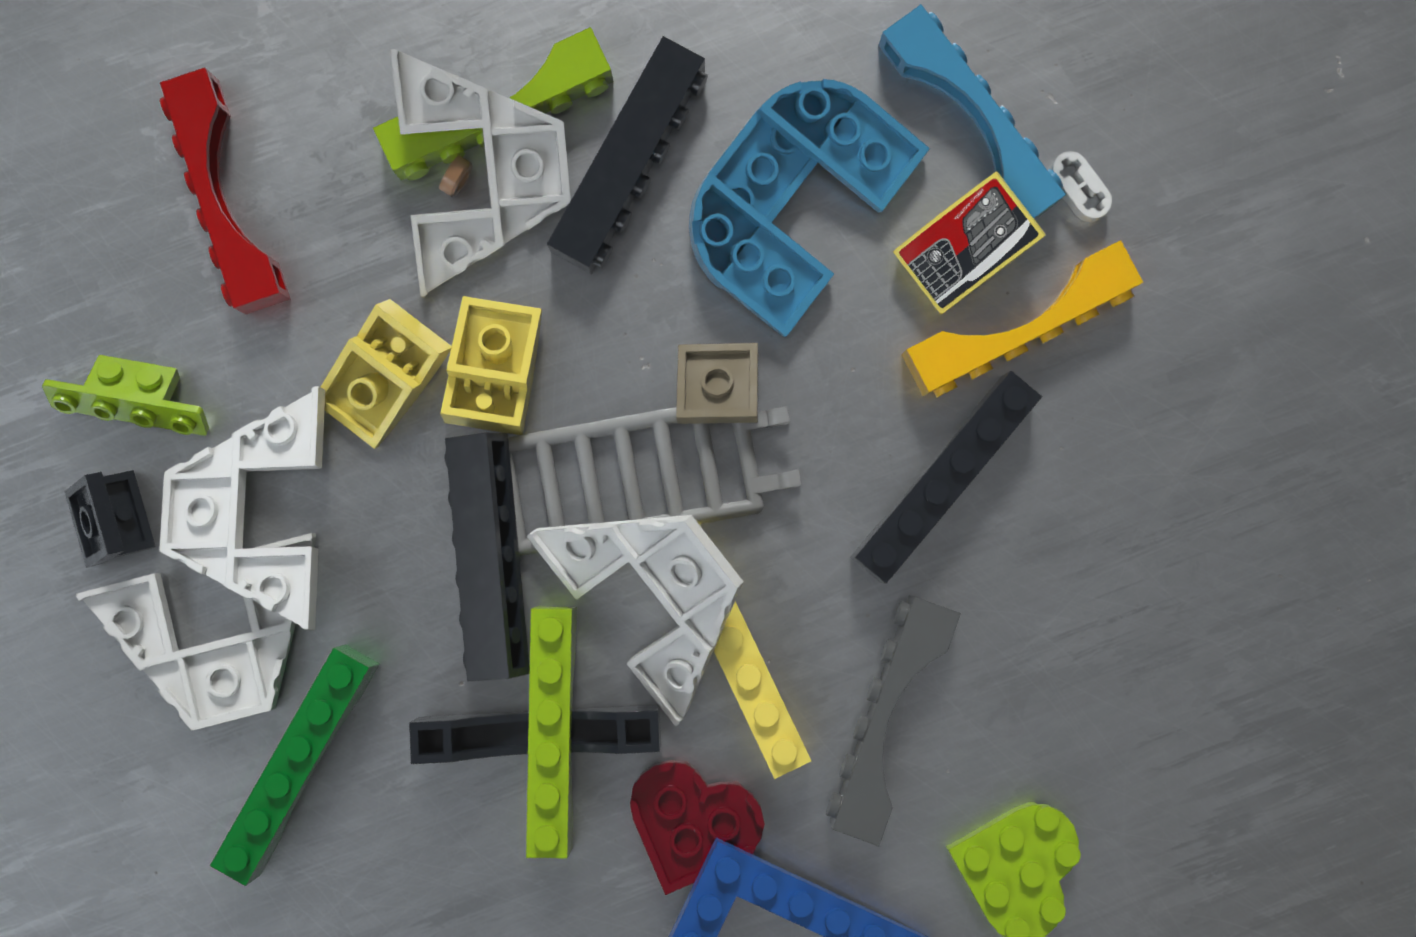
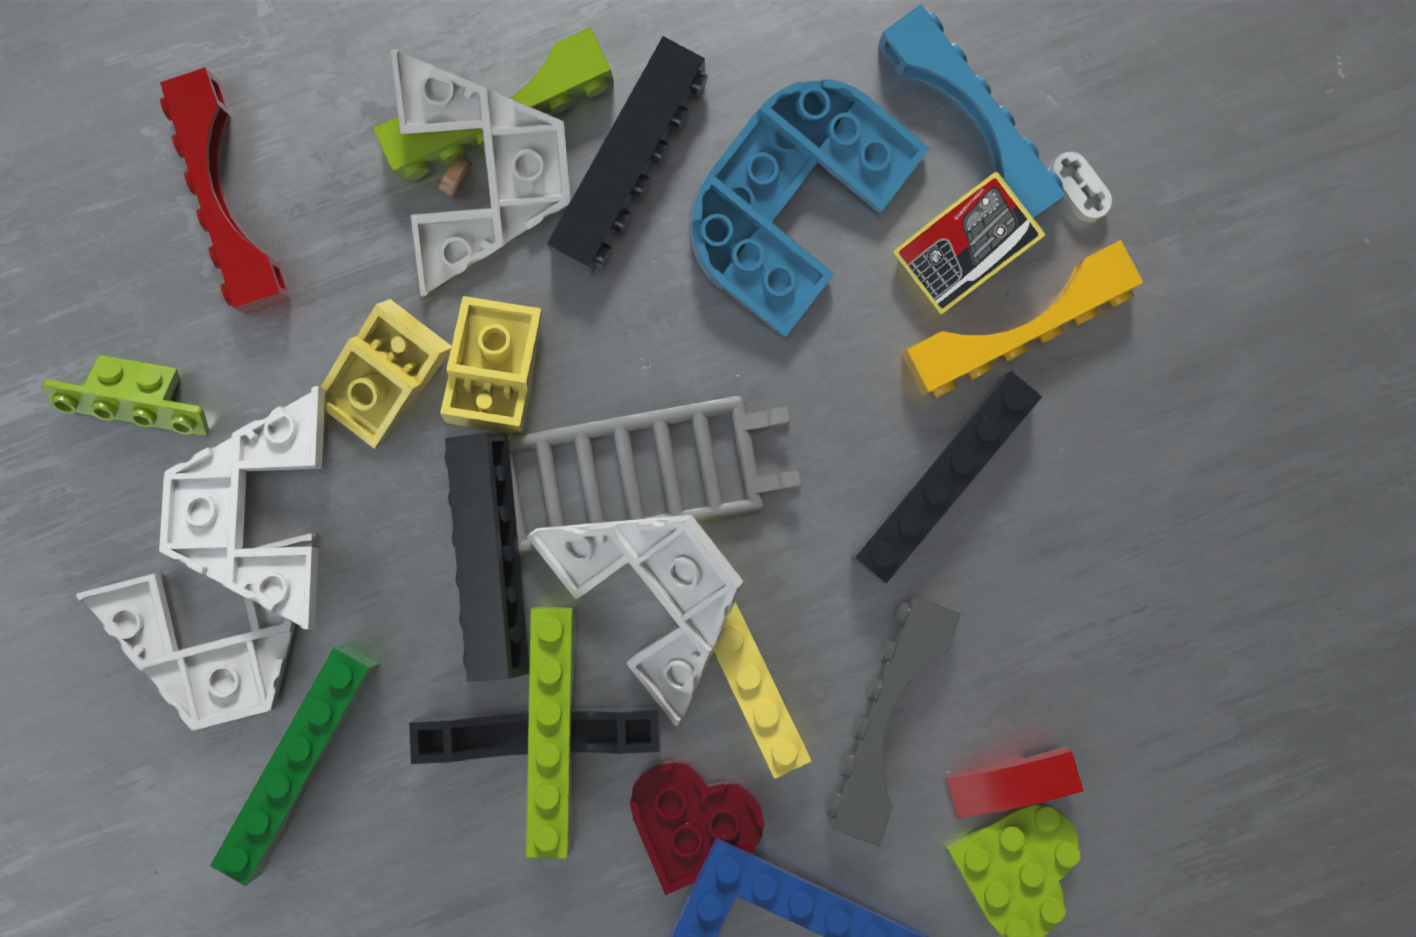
black bracket [64,470,156,568] -> none
dark tan tile [676,343,758,424] -> none
none -> red slope [946,747,1084,818]

